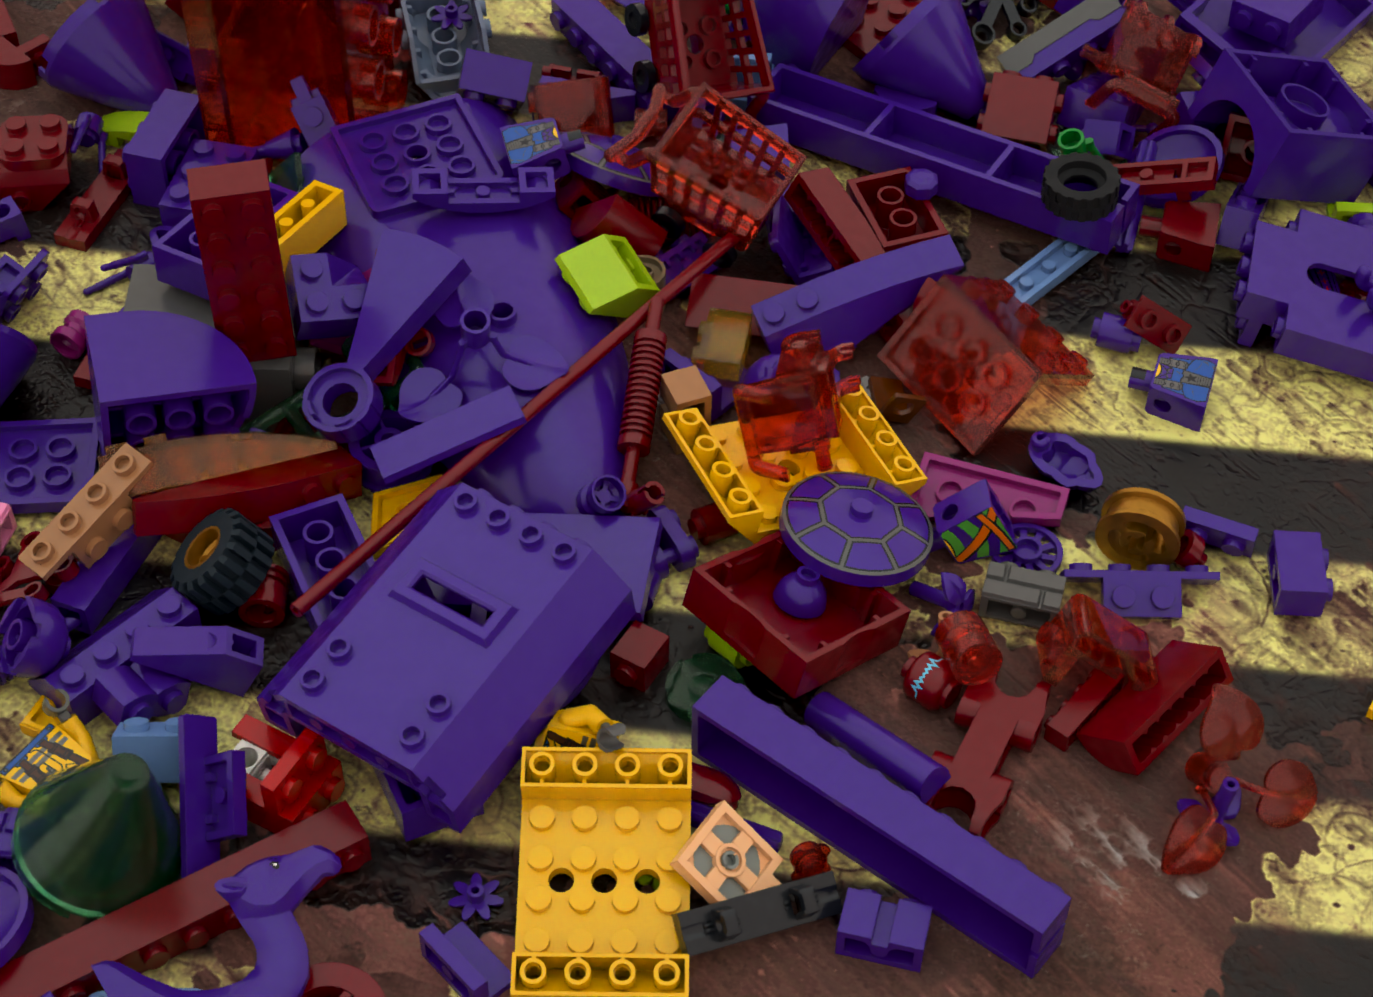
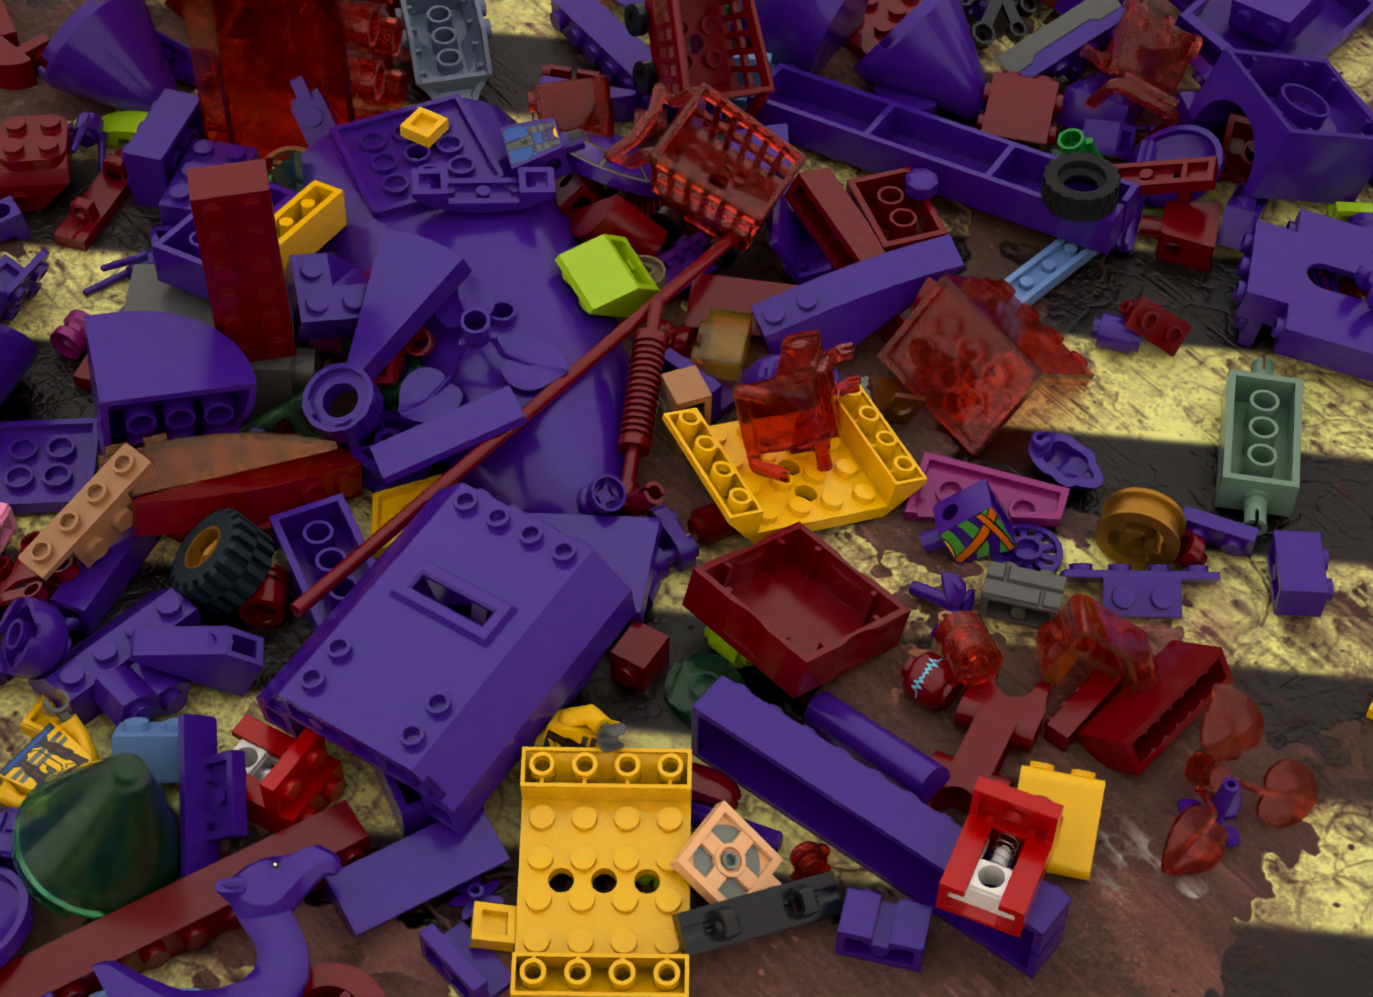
dark purple cone [254,128,308,160] -> none
dark purple plant [431,0,473,30] -> none
dark purple brick [456,48,533,115] -> none
dark purple brick [773,566,827,619] -> none
dark purple dish [779,471,933,587] -> none
torso [1128,353,1218,432] -> none
none -> dark purple brick [325,807,510,938]
none -> yellow tile [400,107,449,148]
none -> yellow tile [469,901,517,952]
none -> dark red wheel [660,319,695,358]
none -> red brick [935,776,1064,938]
none -> yellow piece [1017,761,1106,881]
none -> sand green brick [1215,358,1303,536]

